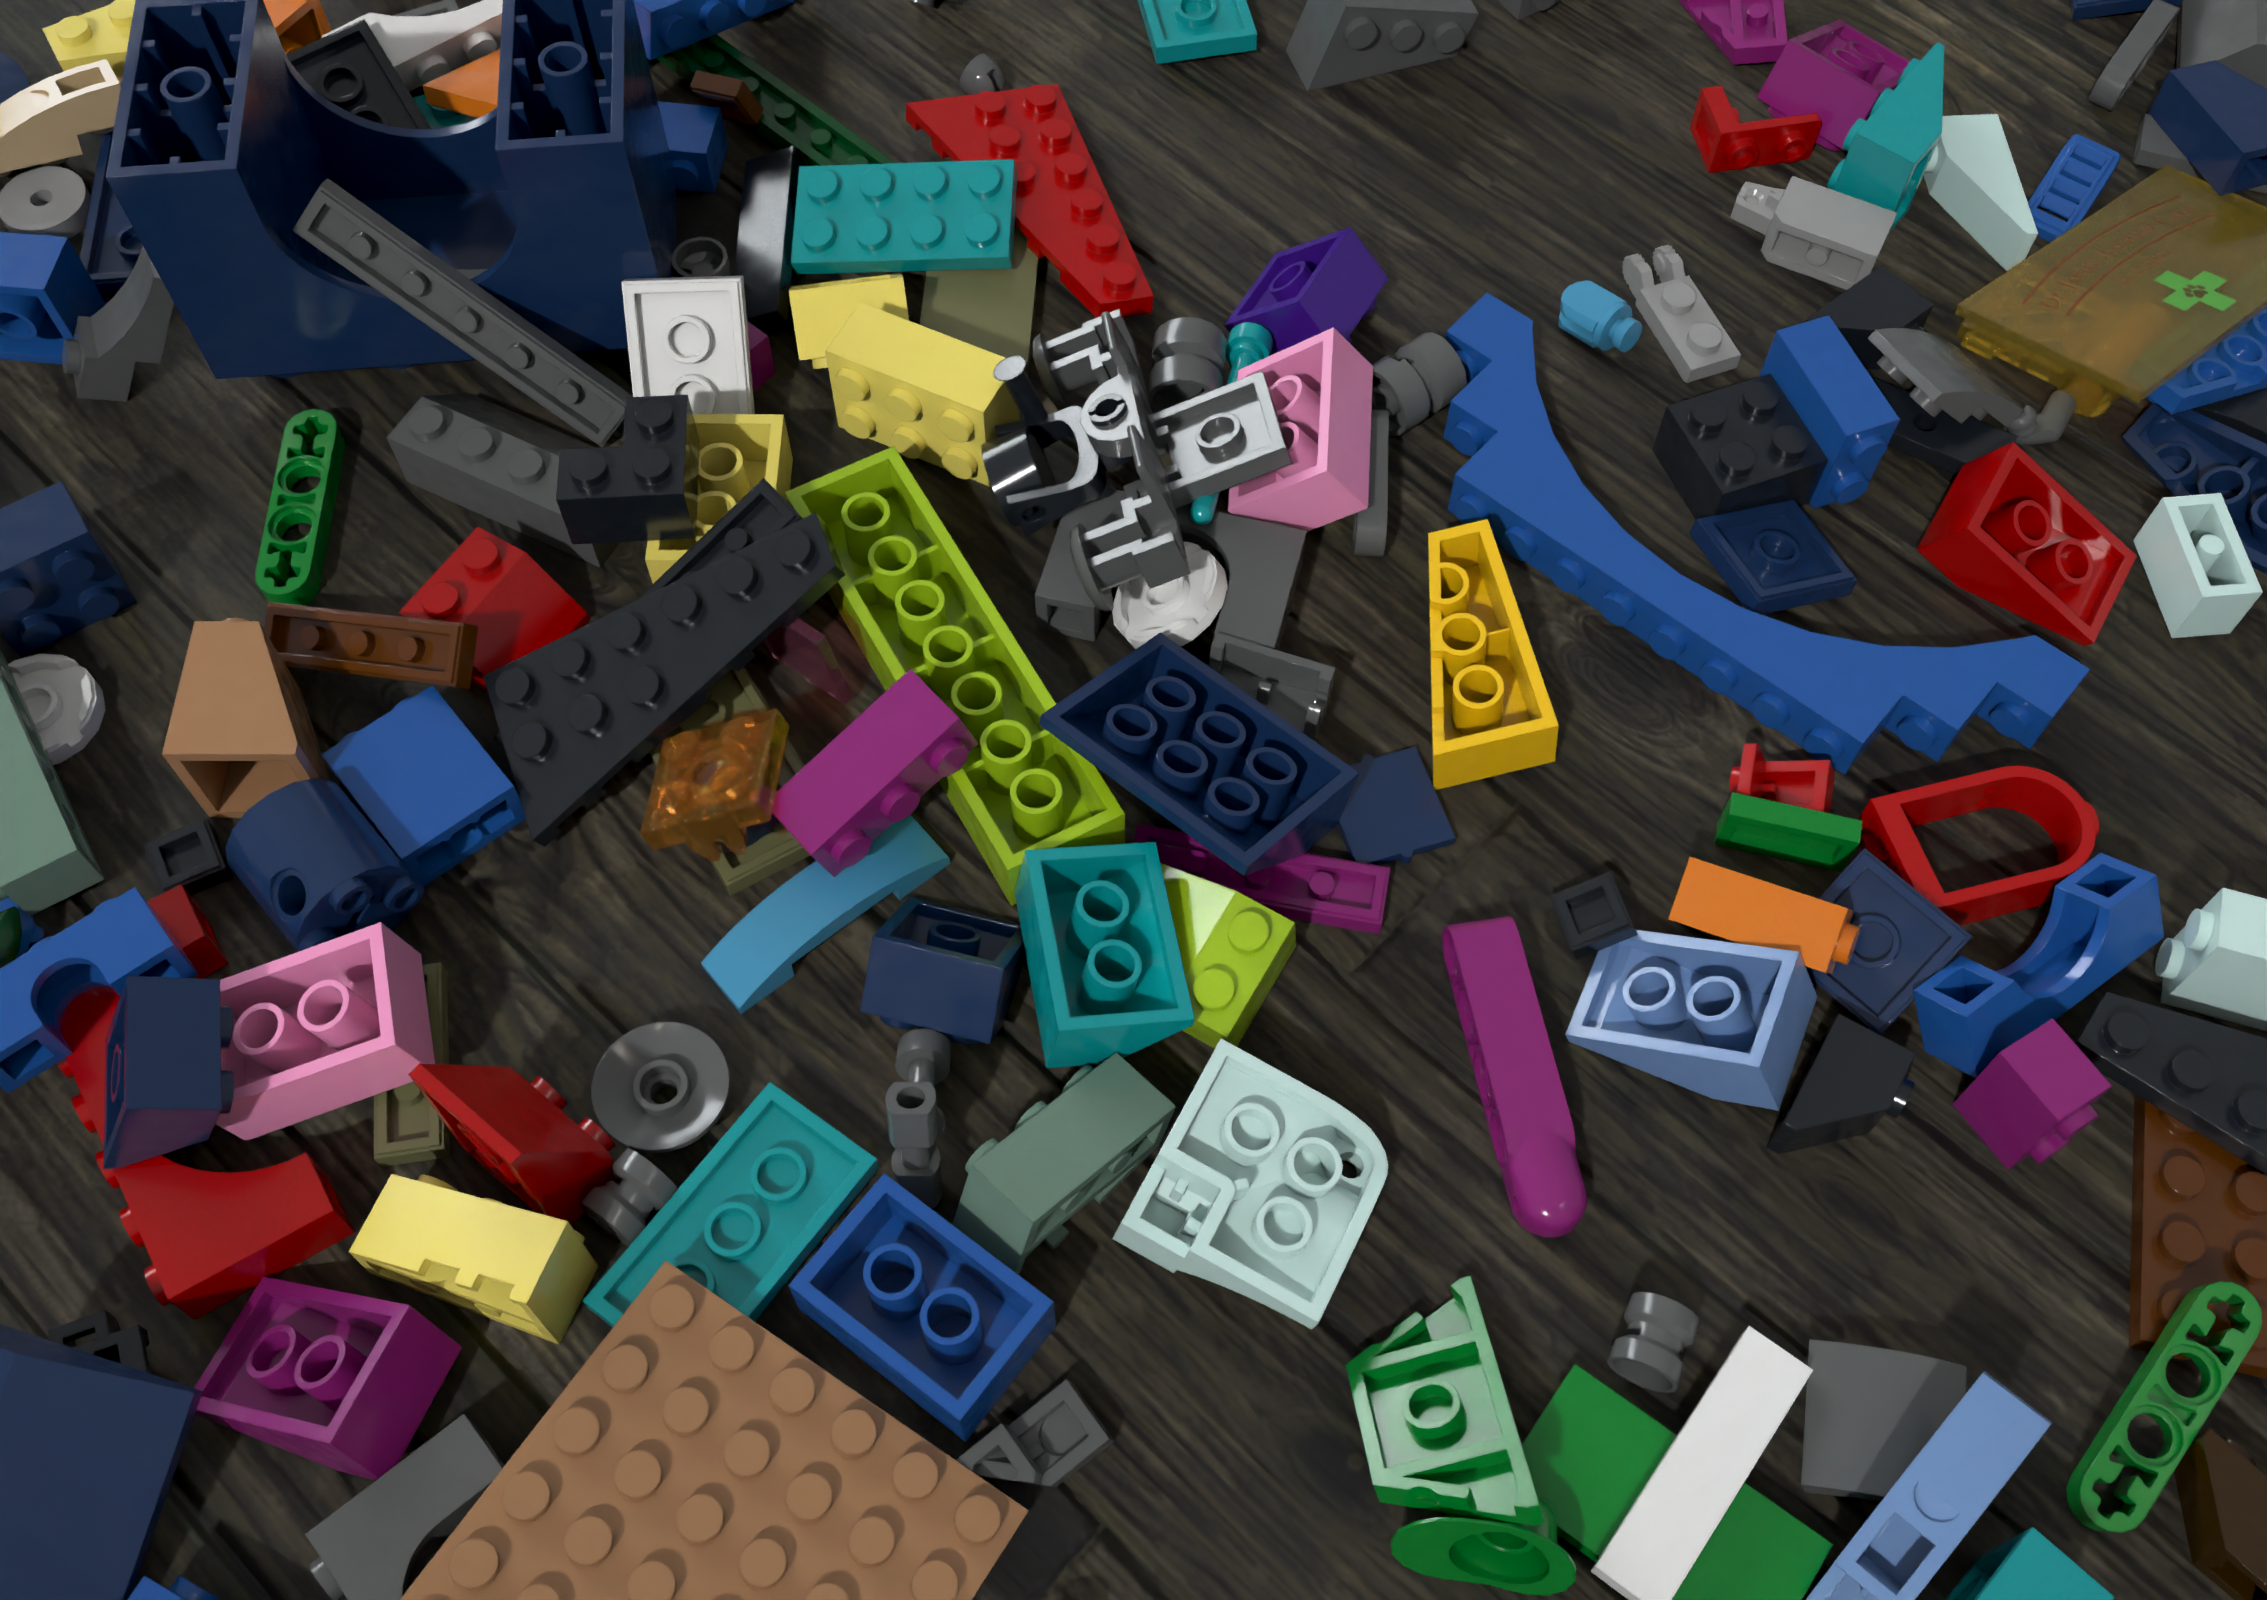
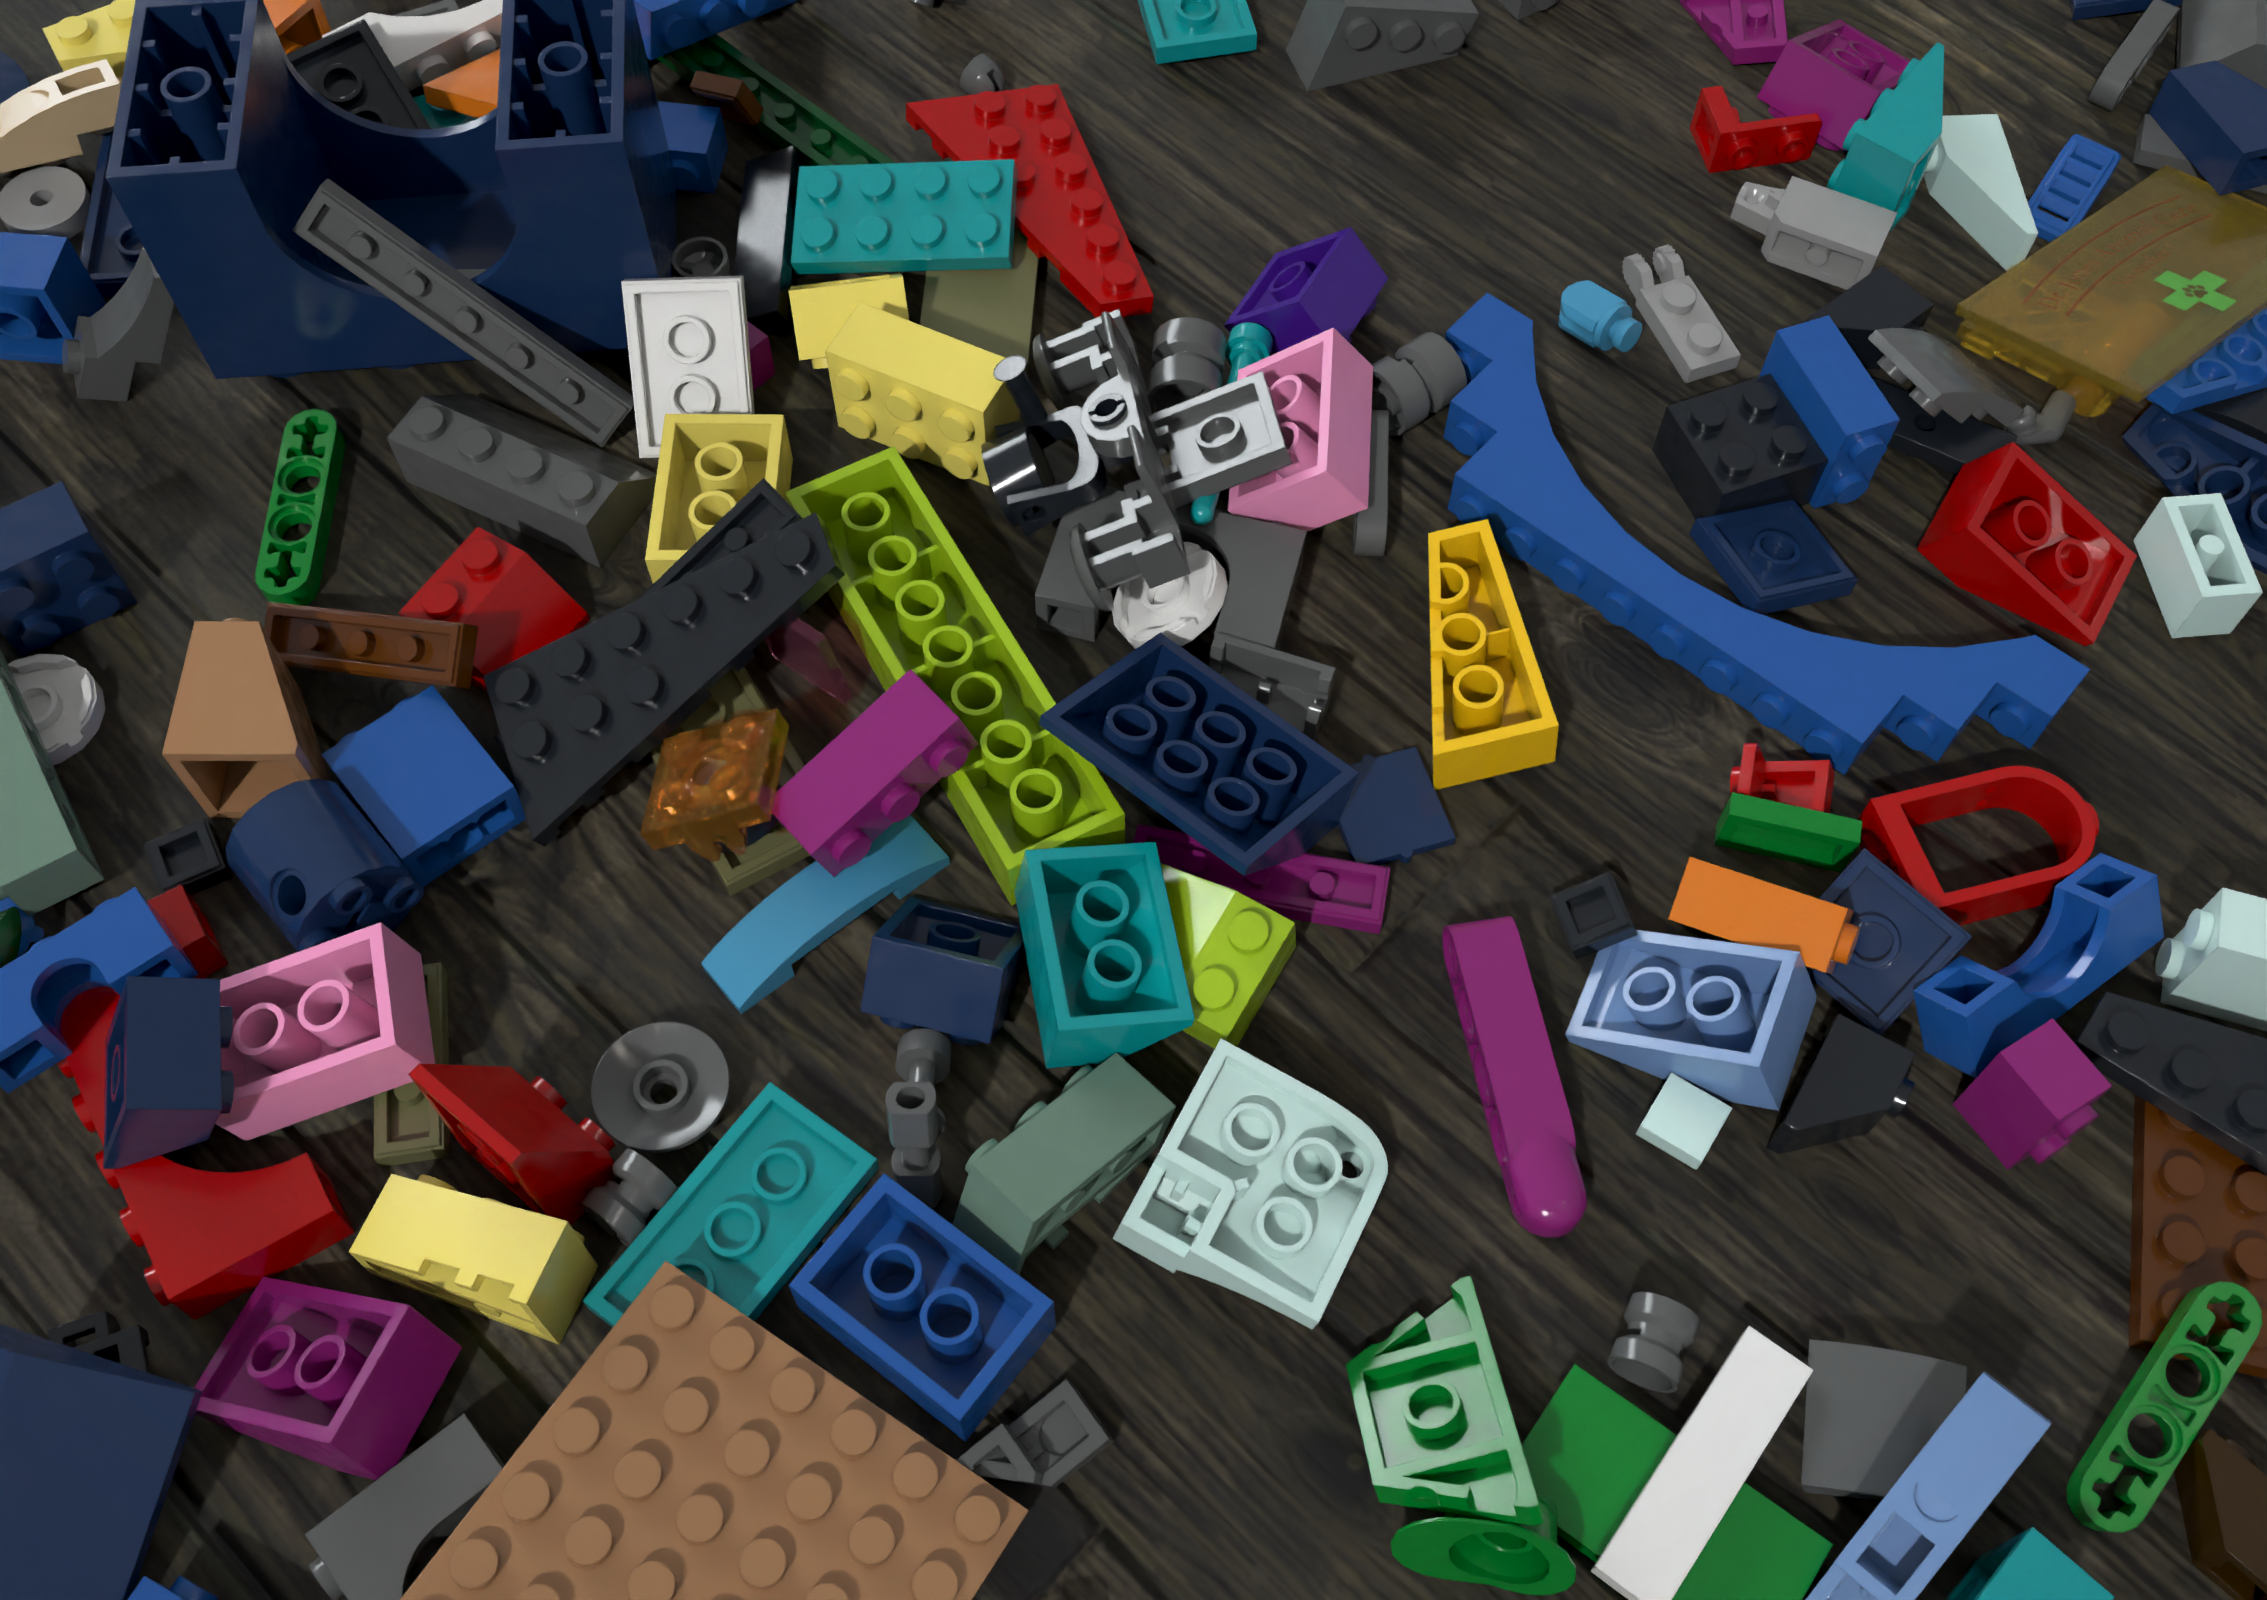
black brick [556,395,700,544] -> none
none -> light aqua tile [1636,1072,1732,1170]

